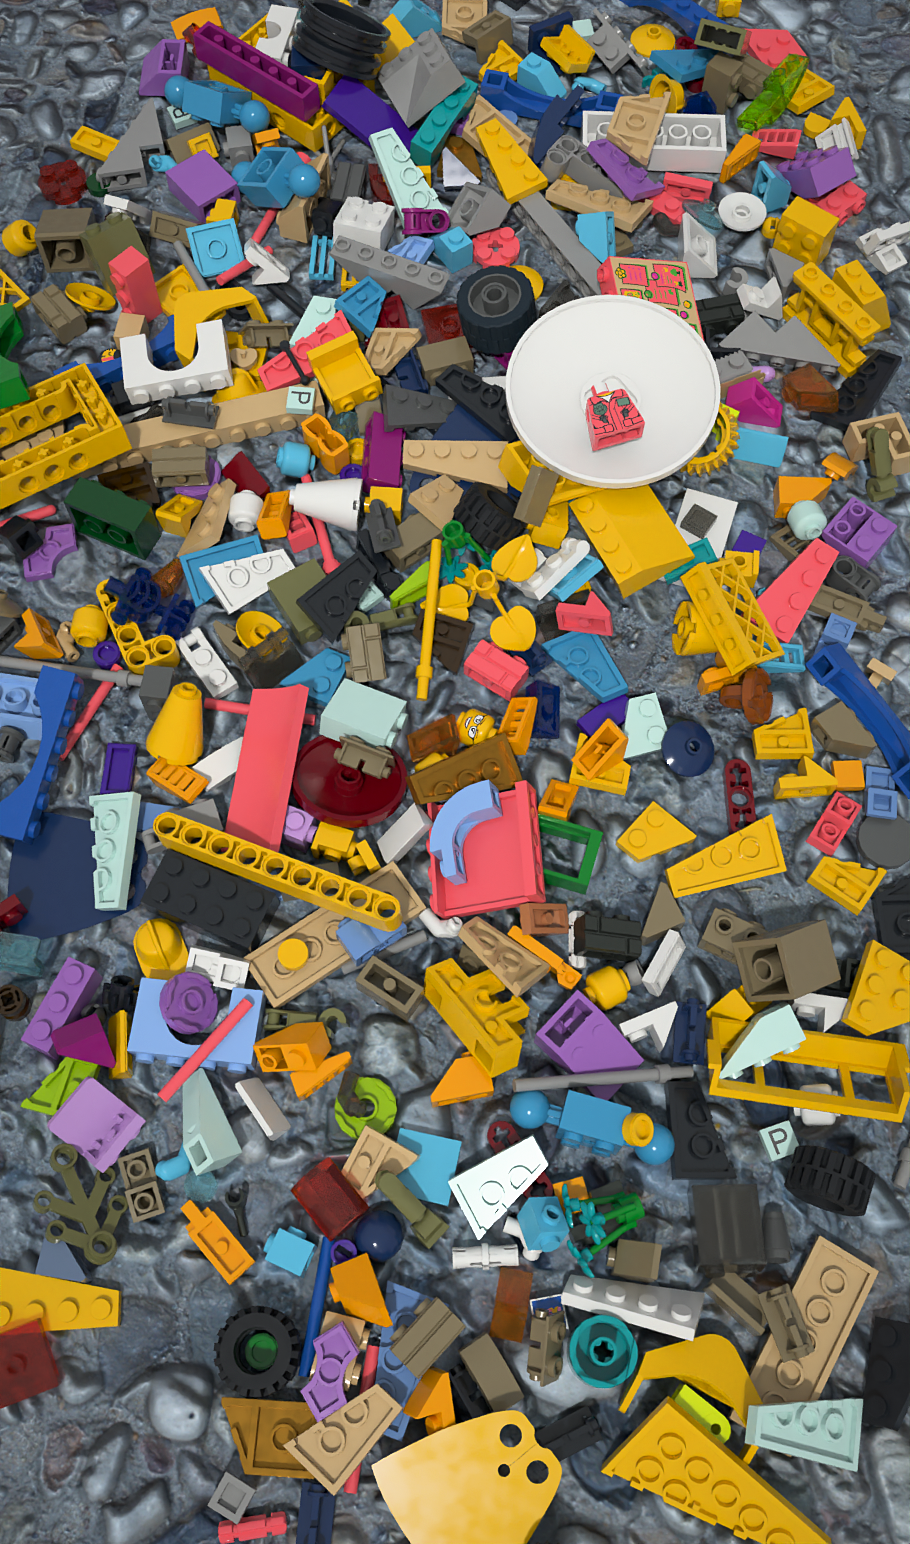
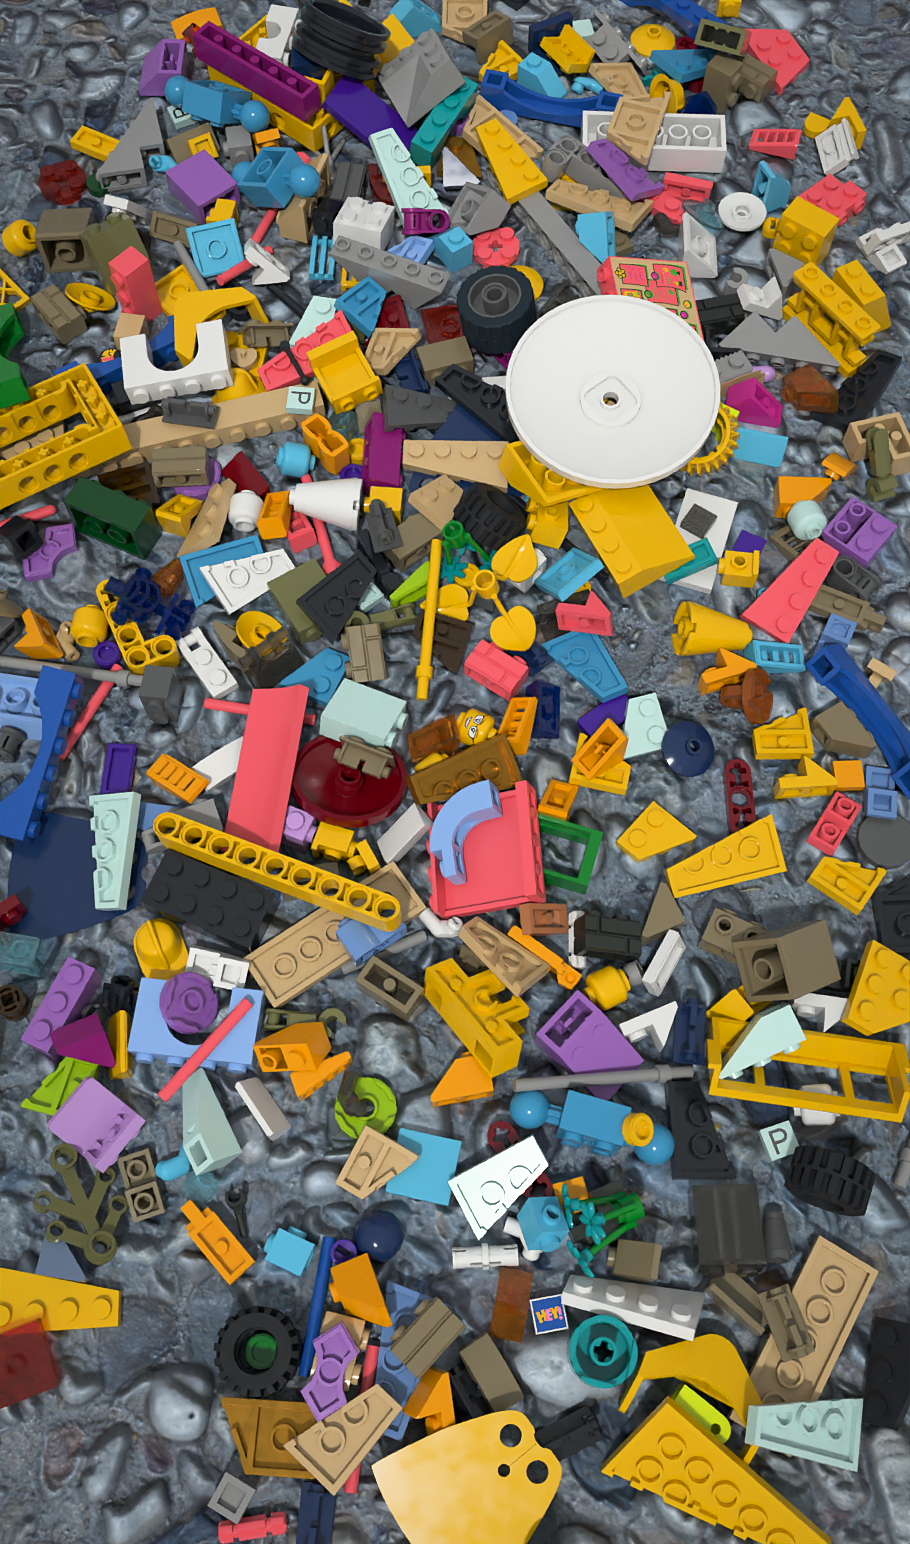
yellow cone [145,682,204,766] -> none
yellow tile [278,938,309,971] -> none
clear red brick [290,1157,370,1242] -> none
olive piece [374,1170,450,1249] -> none
dark tan panel [513,465,559,527] -> none
white plate [520,537,590,601] -> none
dark tan hinge [527,1308,566,1387] -> none
dark blue slope [528,85,585,170] -> none
coral torso [585,382,645,451] -> none
yellow fence [680,558,785,676] -> none
light orange slope [719,133,761,184] -> none
clear neon green slope [737,53,810,131] -> none
medium lavender slope [776,145,857,199] -> none
yellow wing [783,68,835,115] -> none
none -> tan wing [588,62,648,96]

